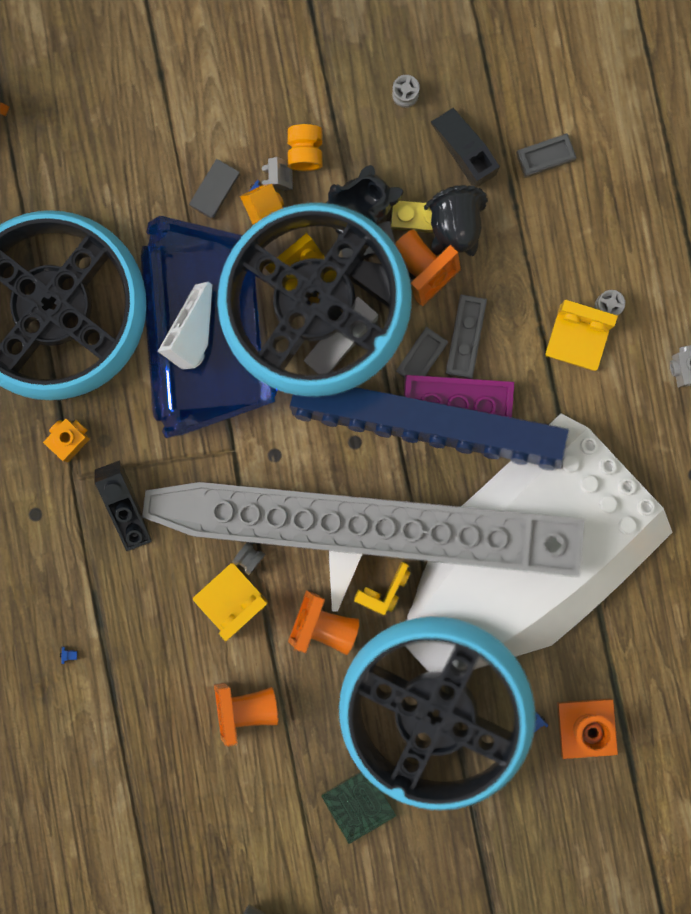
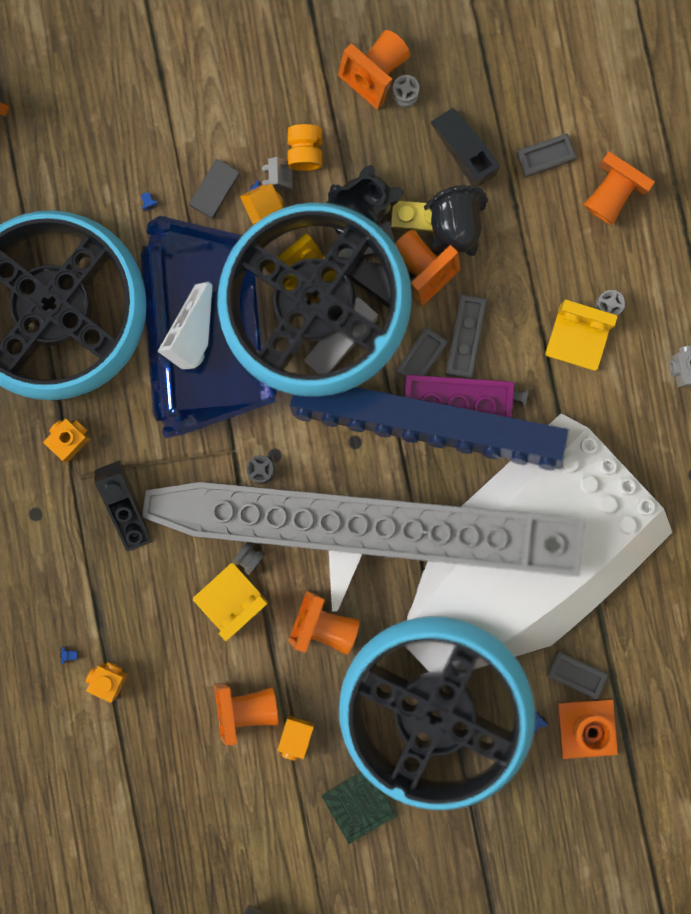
yellow bracket [354,562,411,616] -> none
none -> light orange brick [85,662,128,703]
none -> blue piece [141,192,158,211]
none -> dark grey wheel [246,455,275,484]
none -> light orange brick [277,715,314,761]
none -> orange plant [338,30,410,110]
none -> dark grey piece [513,390,529,407]
none -> dark grey tile [546,651,609,700]
none -> orange plant [582,151,655,226]

